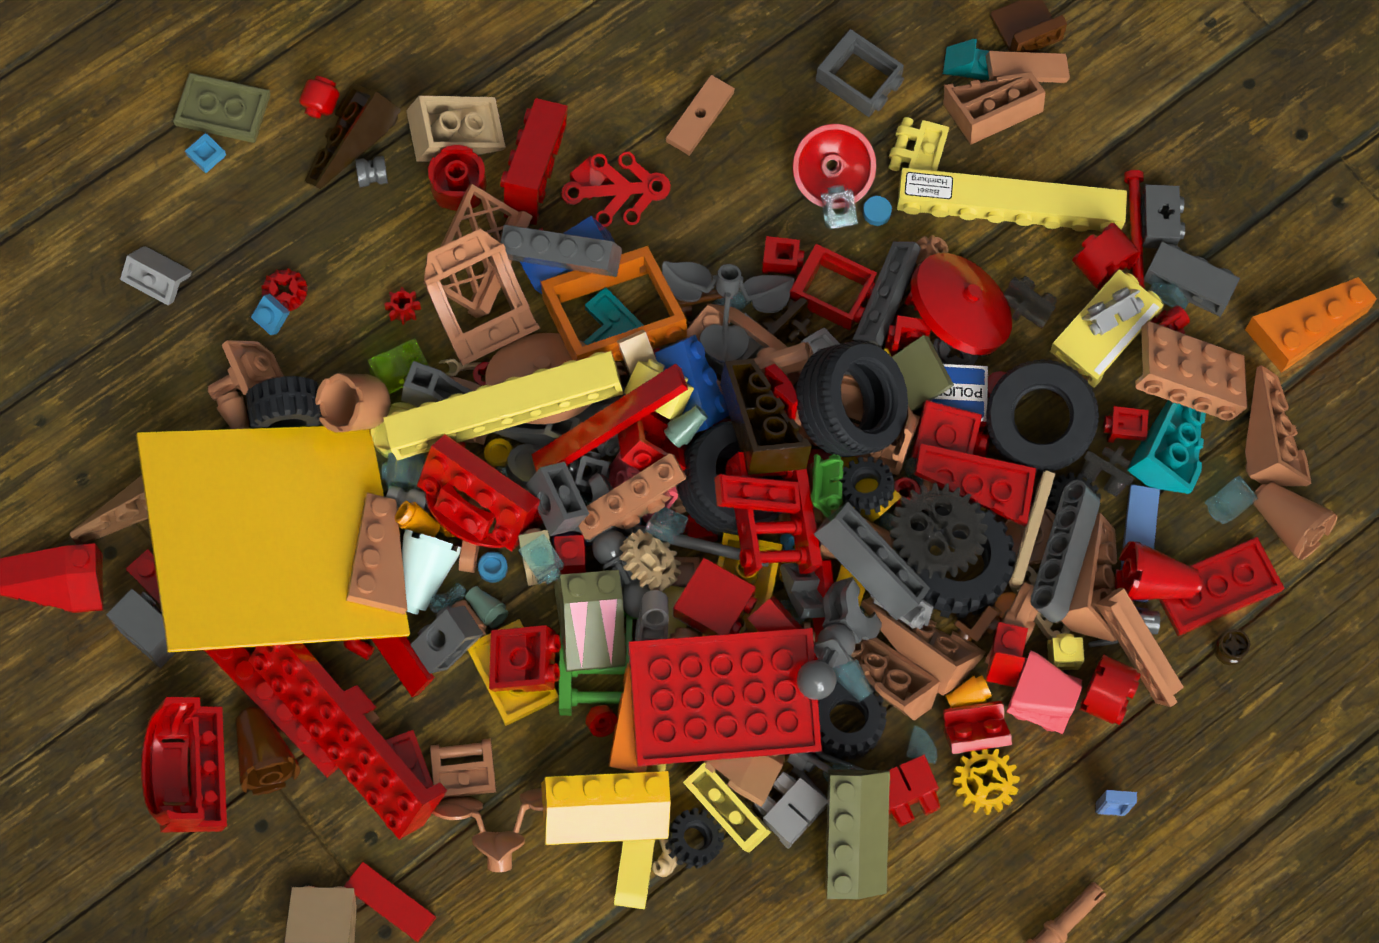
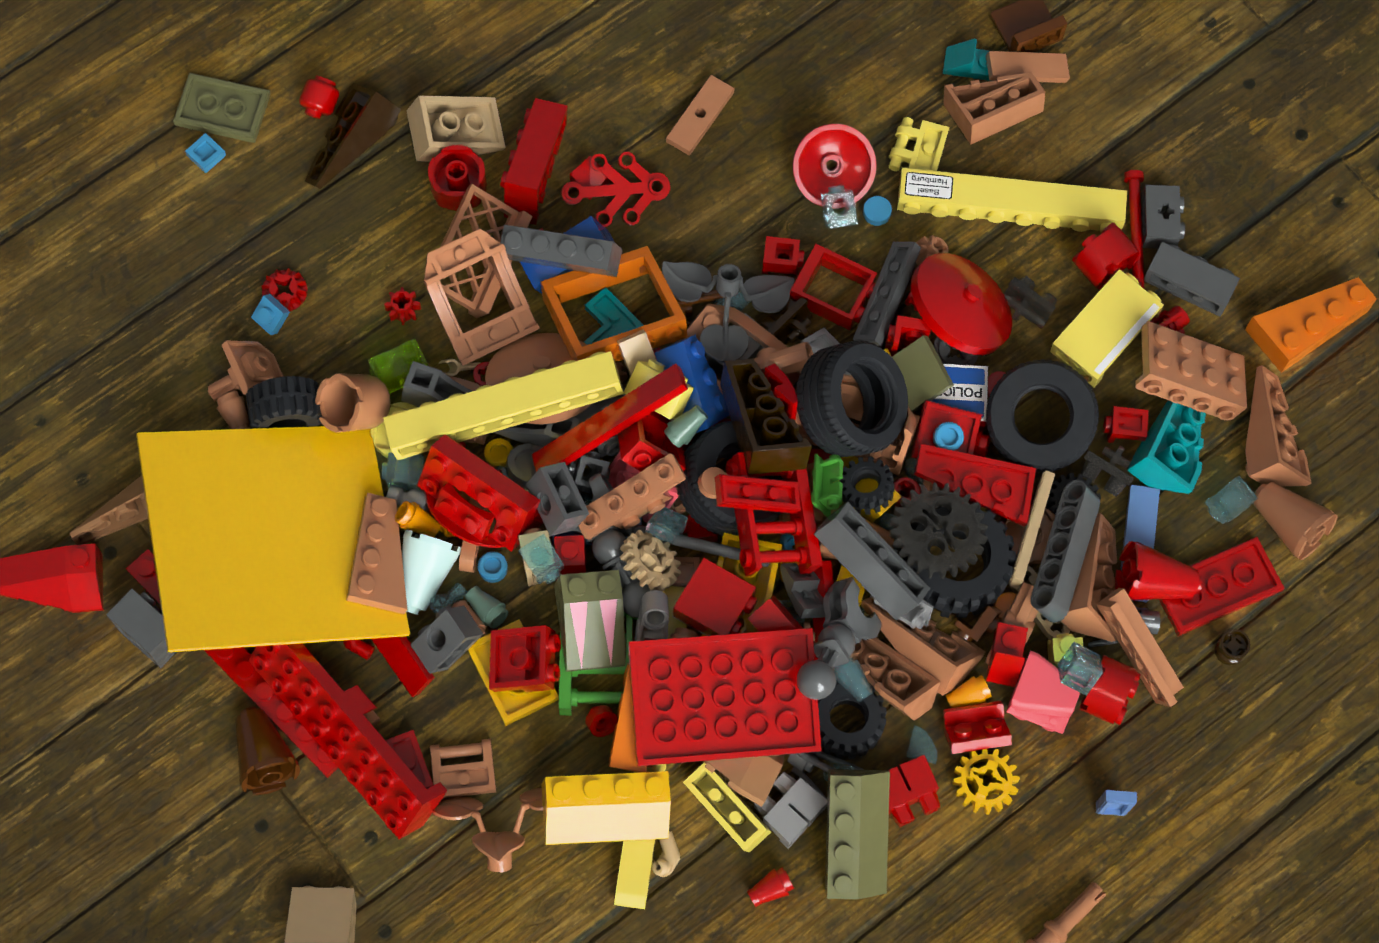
light grey panel [120,246,192,305] -> none
red piece [141,697,227,832] -> none
red tile [344,862,436,943] -> none
dark grey wheel [355,156,388,187] -> none
black tyre [664,808,724,869] -> none
dark grey window [816,29,904,117] -> none
light grey hinge [1082,287,1144,335] -> none
clear light blue tile [1150,283,1189,310] -> none
none -> nougat tile [698,467,727,499]
none -> red cone [747,867,795,907]
none -> dark azure tile [933,422,964,451]
none -> clear light blue brick [1058,642,1103,696]

